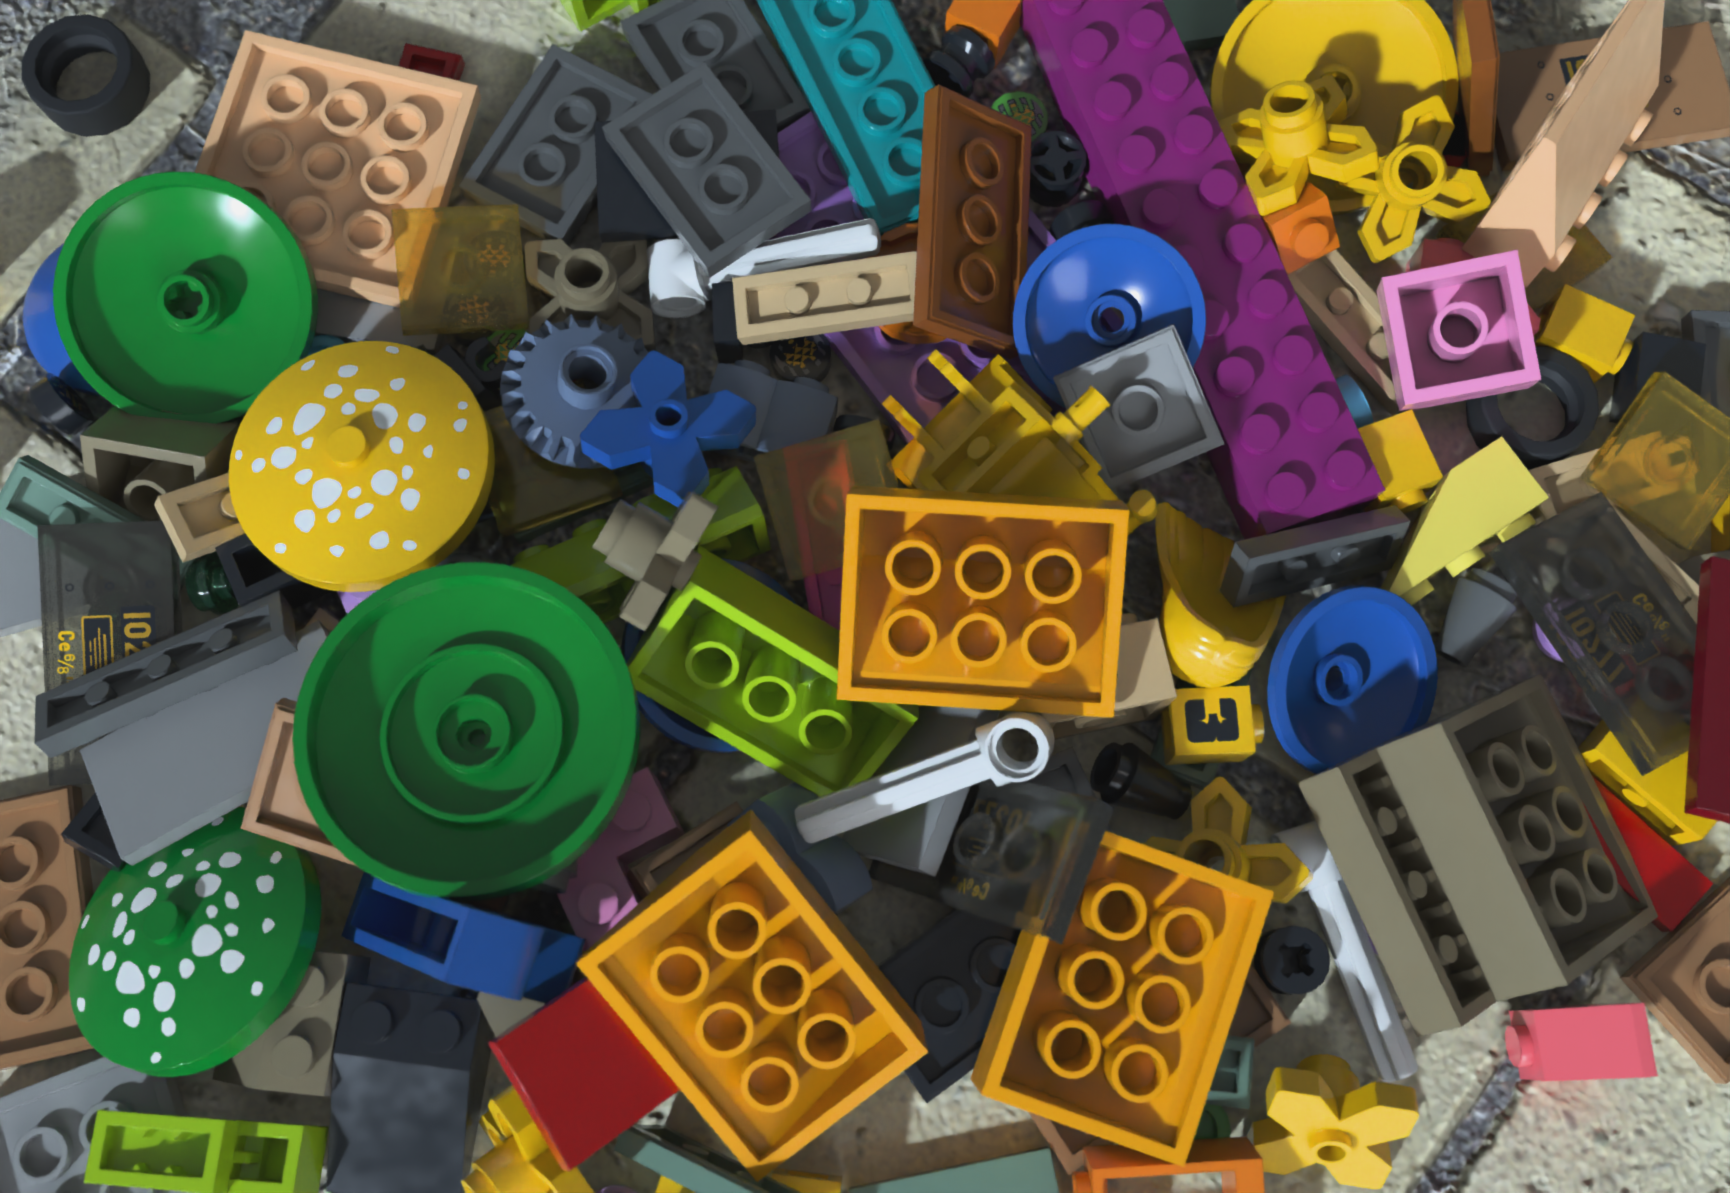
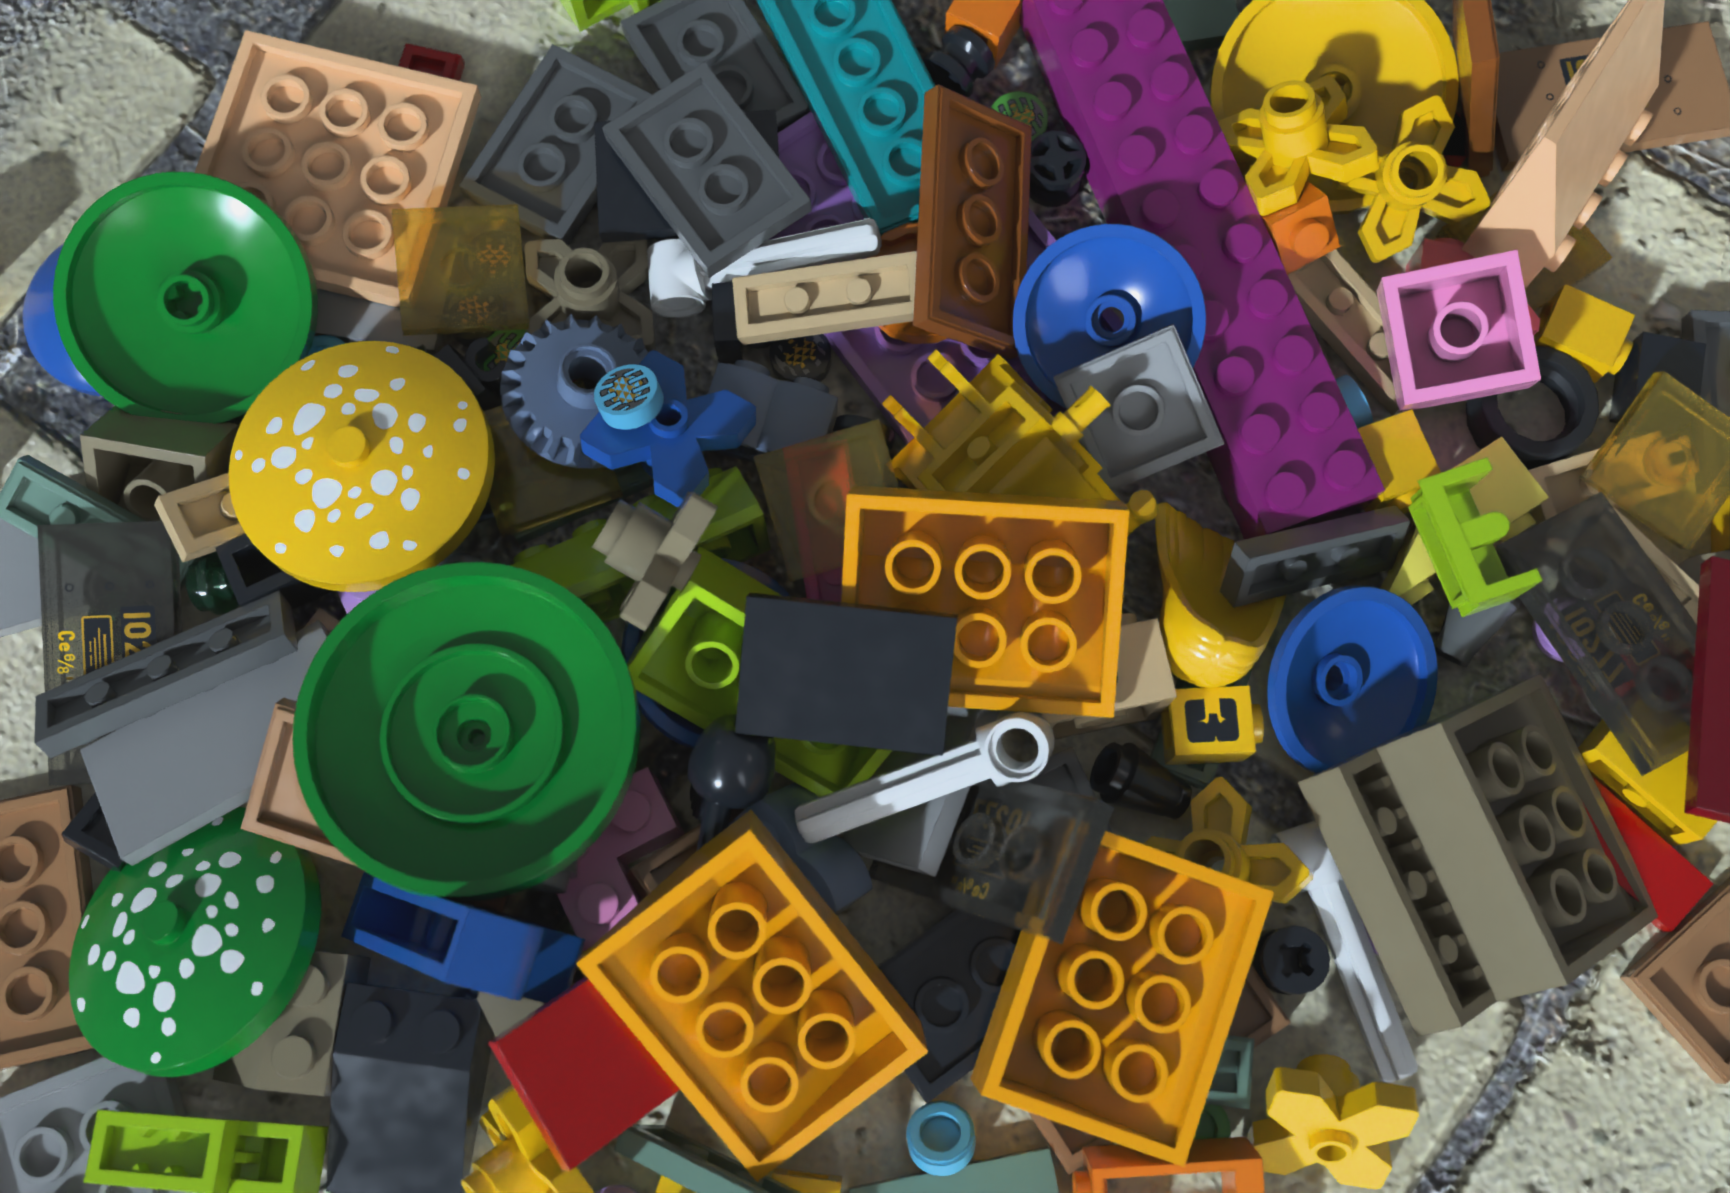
black tyre [21,14,150,137] -> none
black tile [29,373,94,435] -> none
black tile [1050,200,1114,241] -> none
coral slope [1505,1003,1658,1081] -> none
none -> medium azure tile [594,364,664,430]
none -> black piece [688,714,776,850]
none -> black tile [735,593,958,756]
none -> medium azure tile [906,1100,976,1176]
none -> lime window [1408,457,1543,617]

